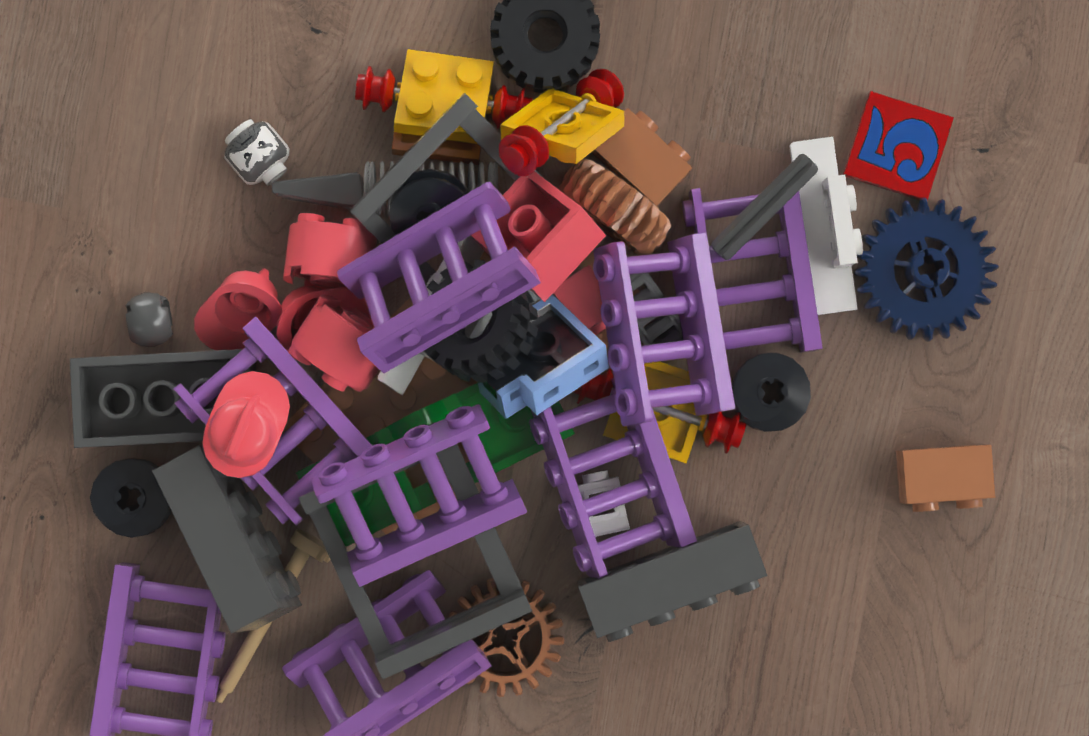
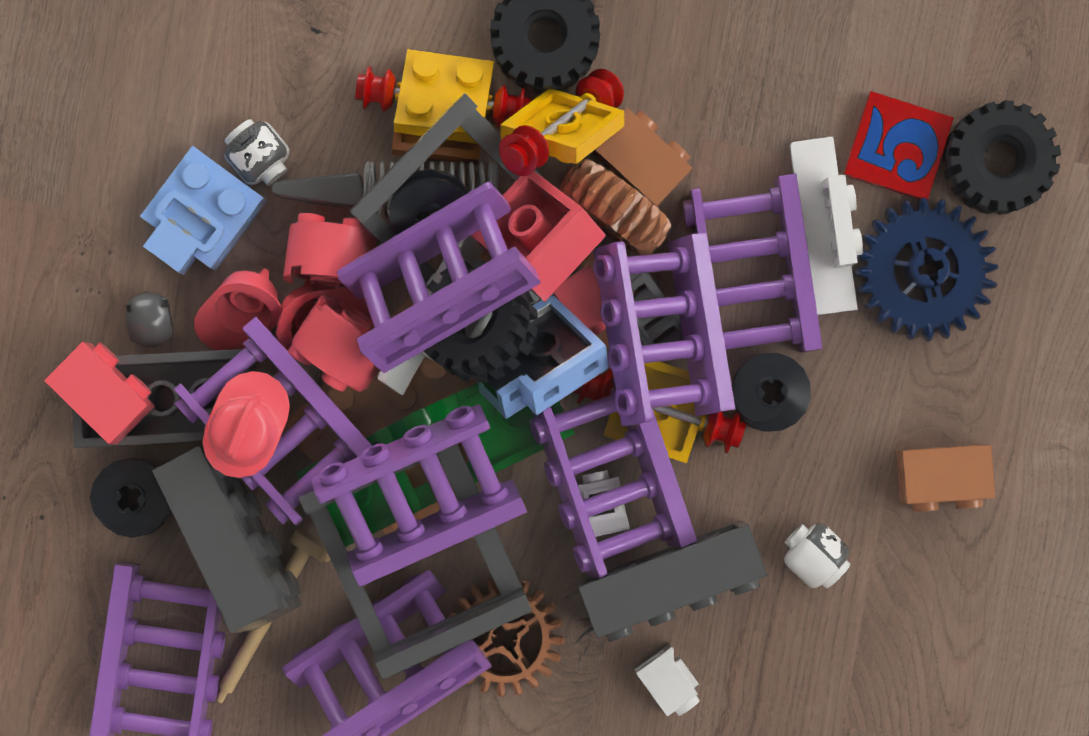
dark grey axle [711,154,818,260] -> none
none -> coral brick [44,341,155,444]
none -> light blue piece [140,145,267,275]
none -> white window [634,643,700,717]
none -> white head [784,523,851,589]
none -> black tyre [943,100,1061,215]

